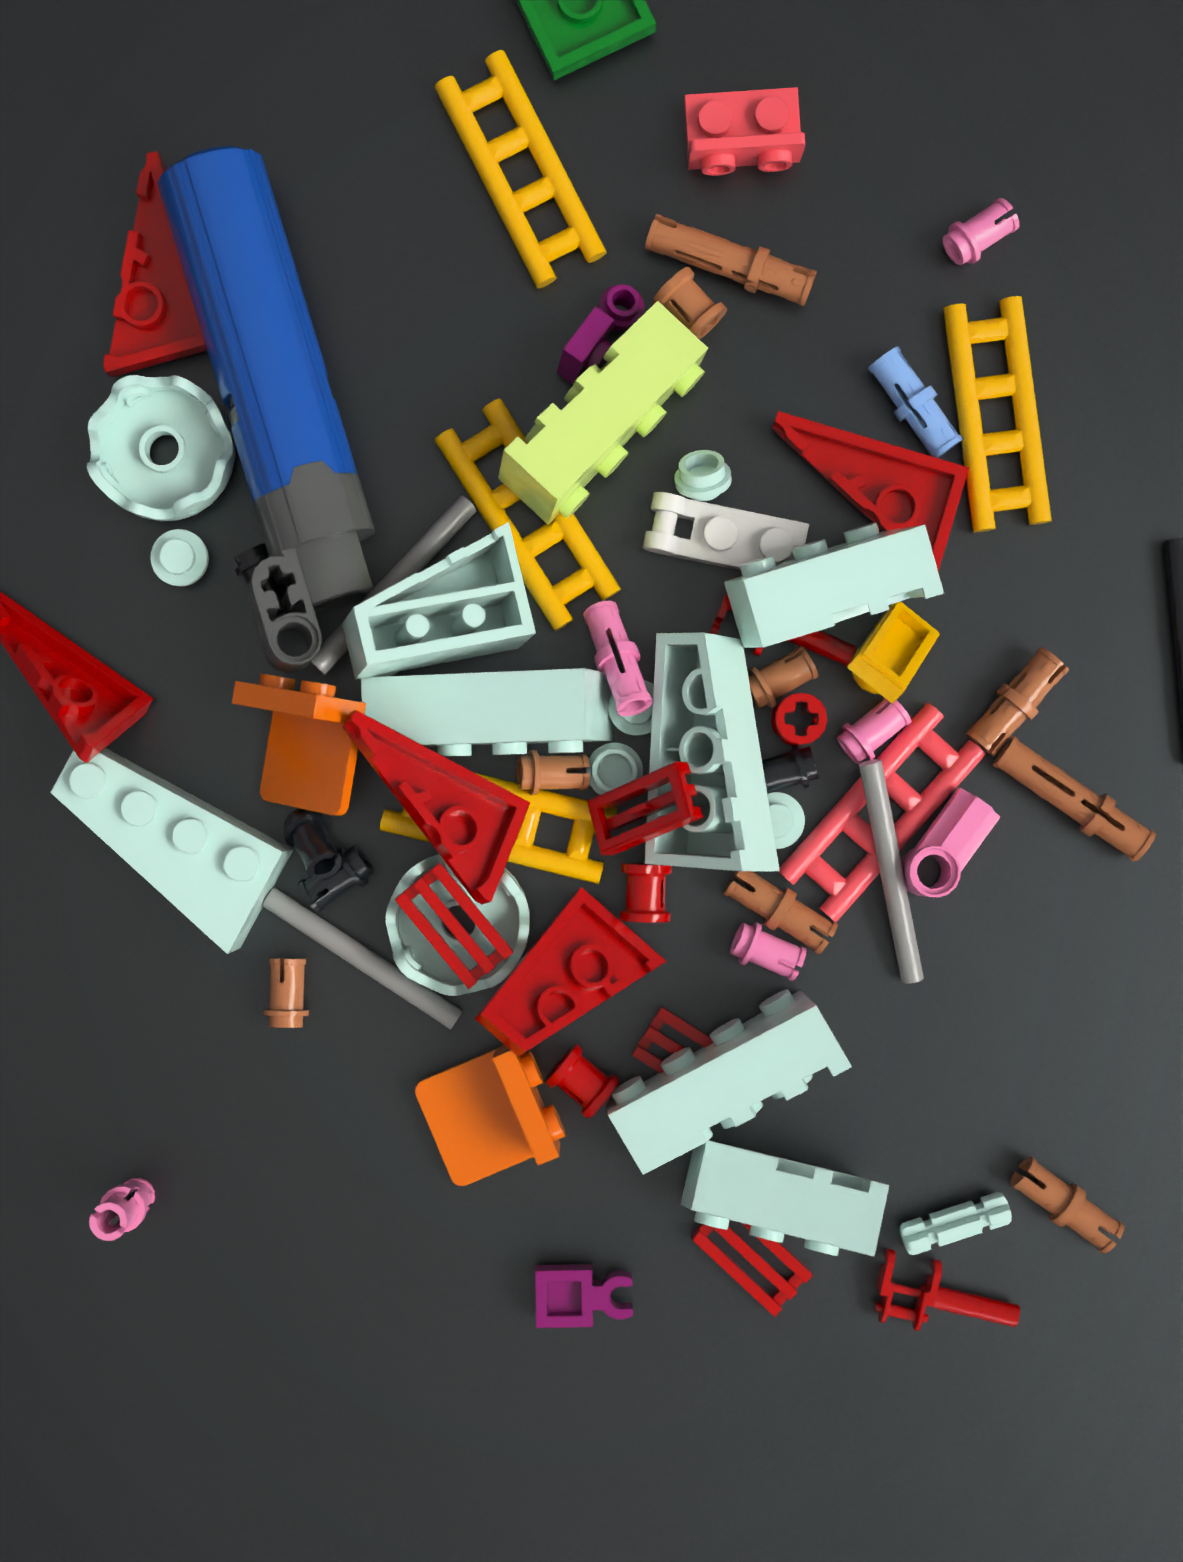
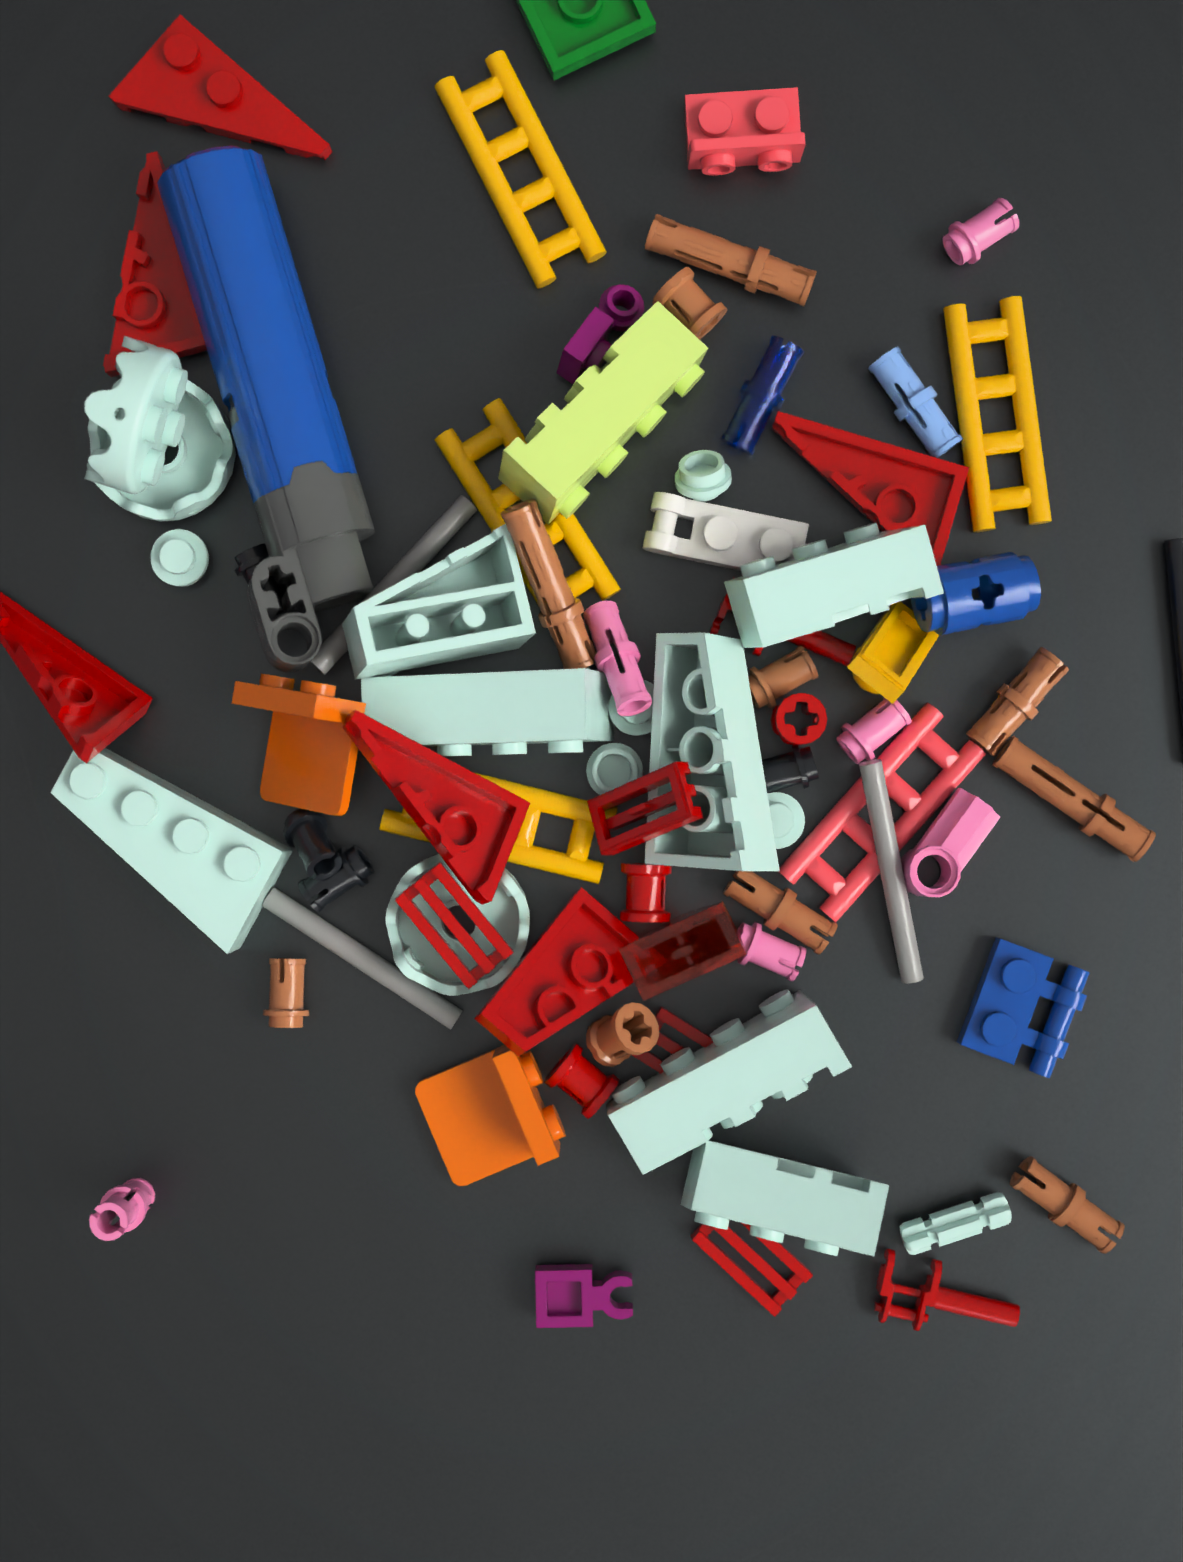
nougat pin [515,750,590,795] -> none
none -> light aqua plate [84,335,188,494]
none -> red wing [109,14,332,160]
none -> nougat pin [501,499,597,669]
none -> nougat bush [586,1002,659,1067]
none -> clear red slope [619,901,748,1001]
none -> clear blue pin [721,336,804,455]
none -> blue piece [911,552,1041,635]
none -> blue plate [957,937,1090,1078]

